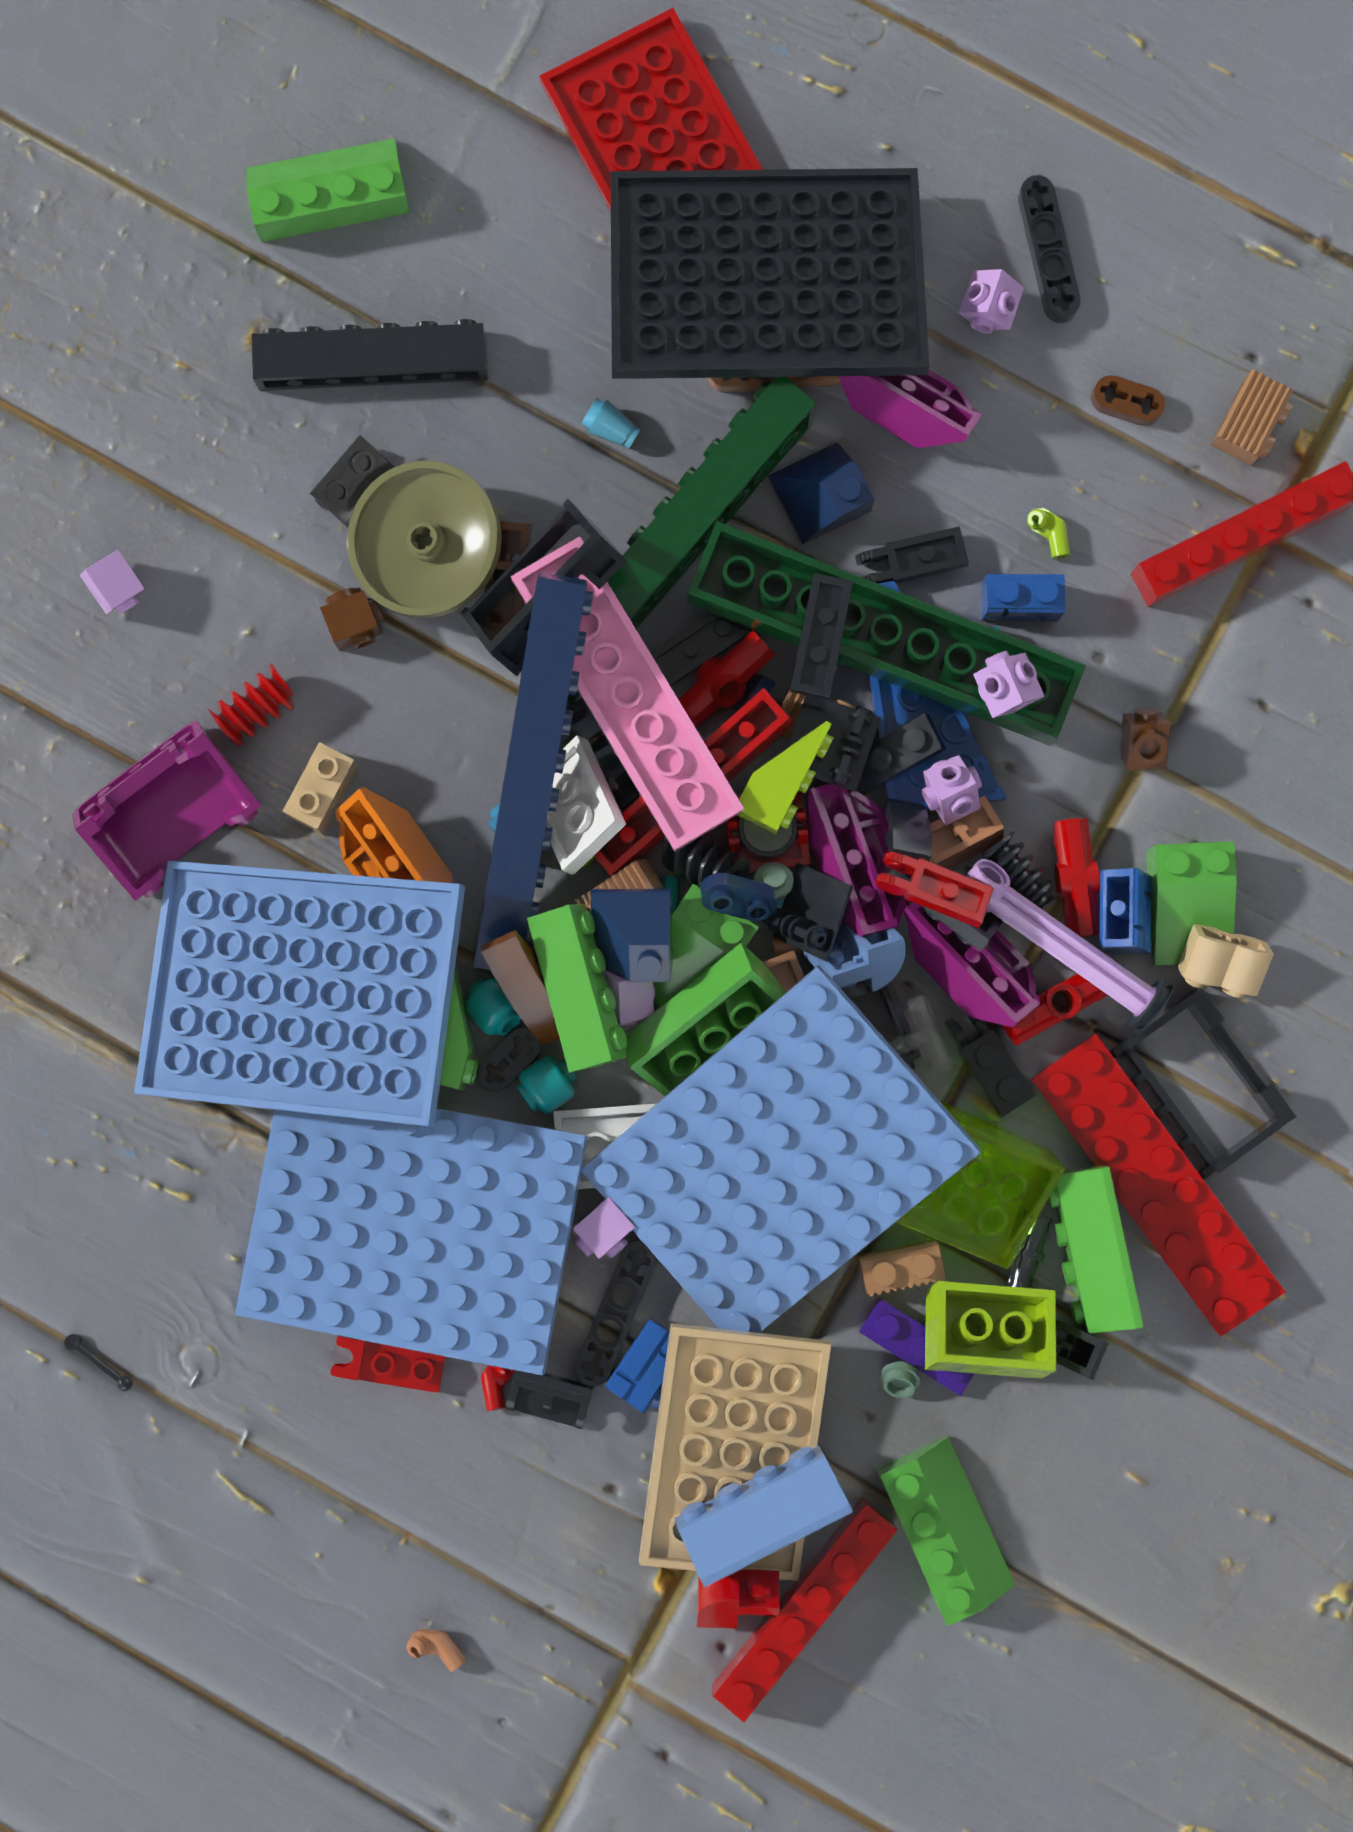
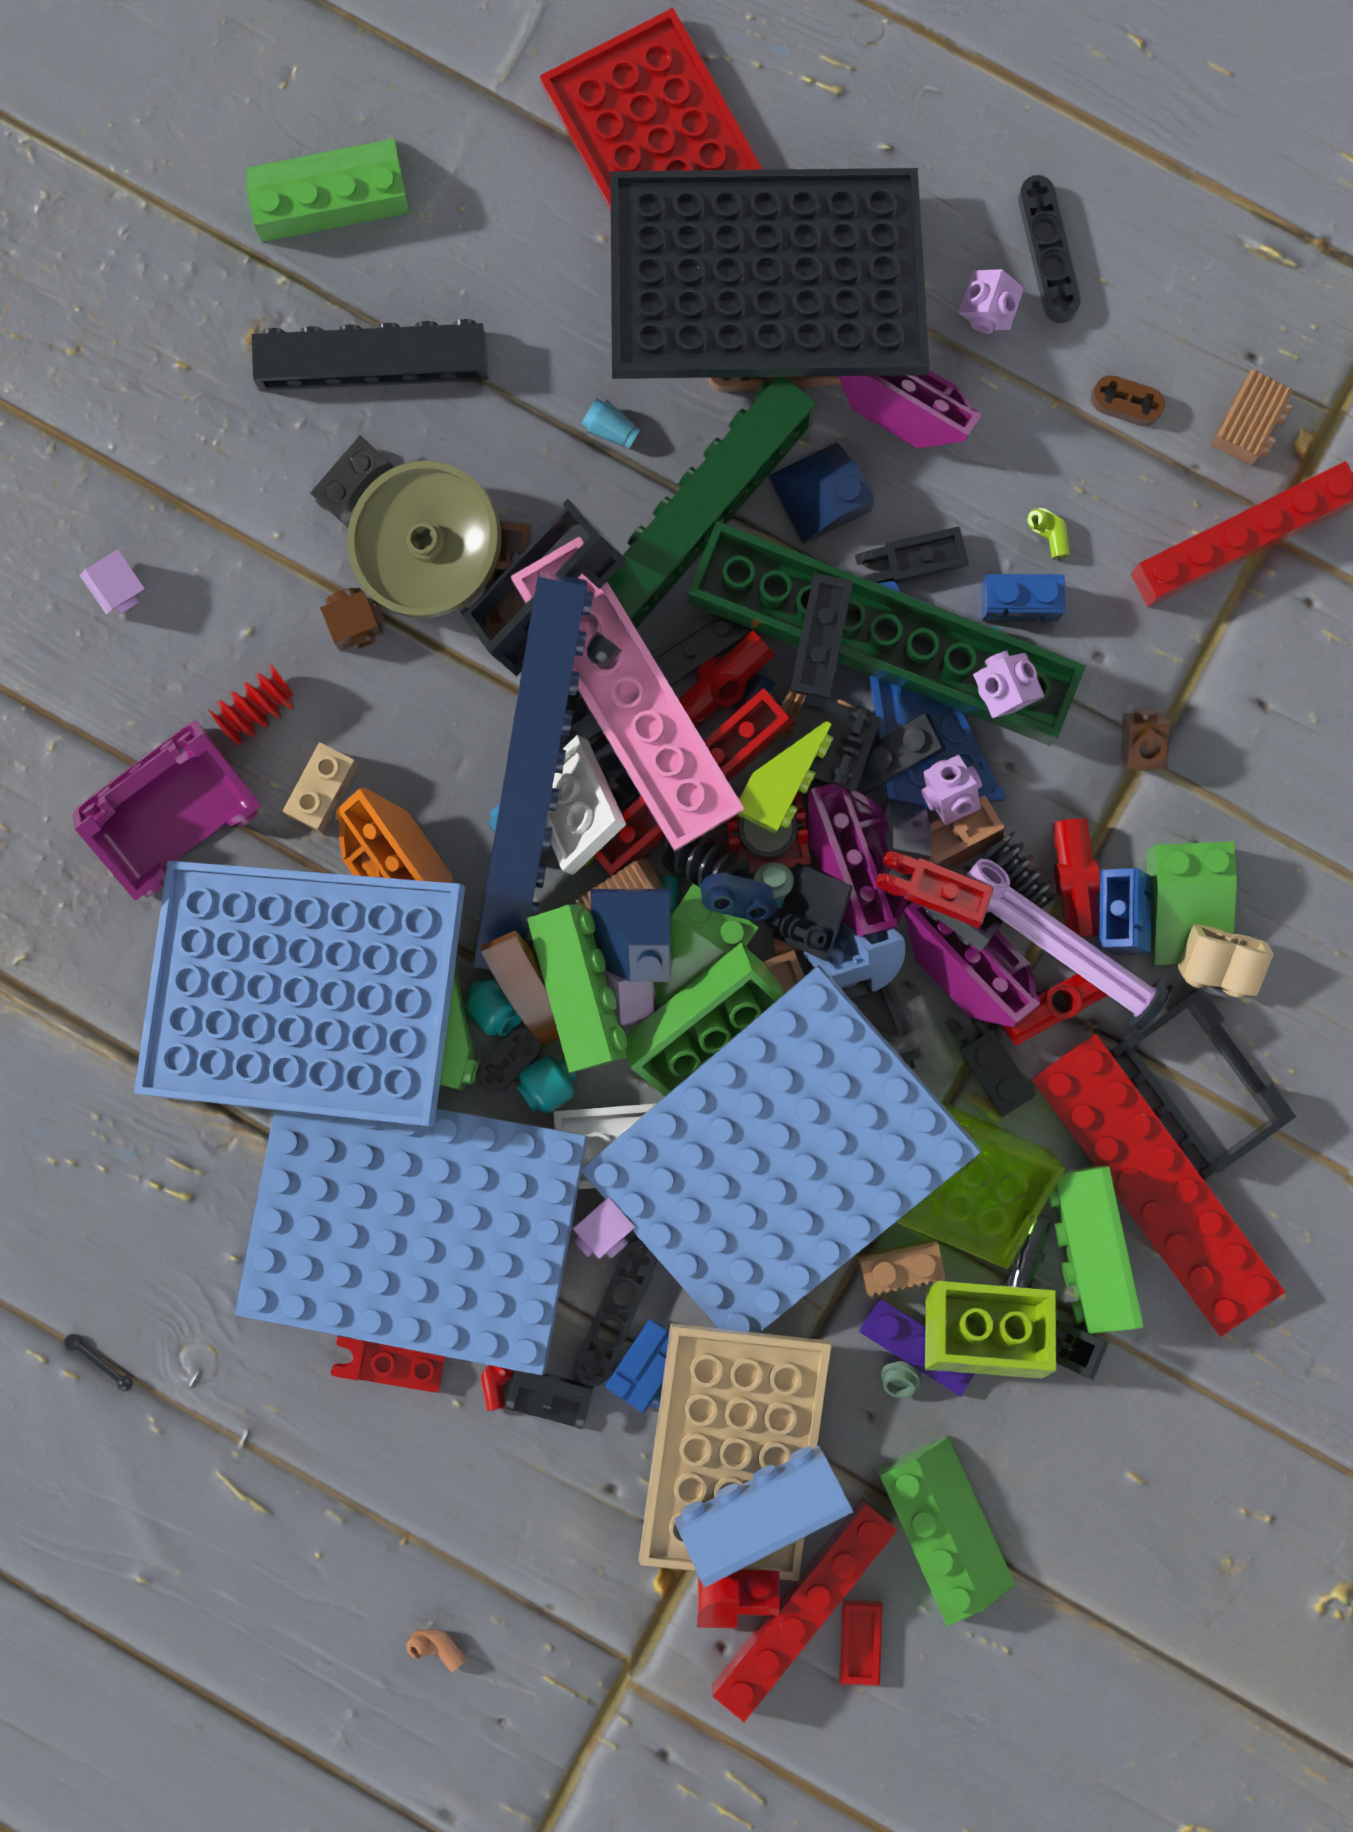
none -> black hinge [587,631,622,666]
none -> red tile [839,1600,883,1686]

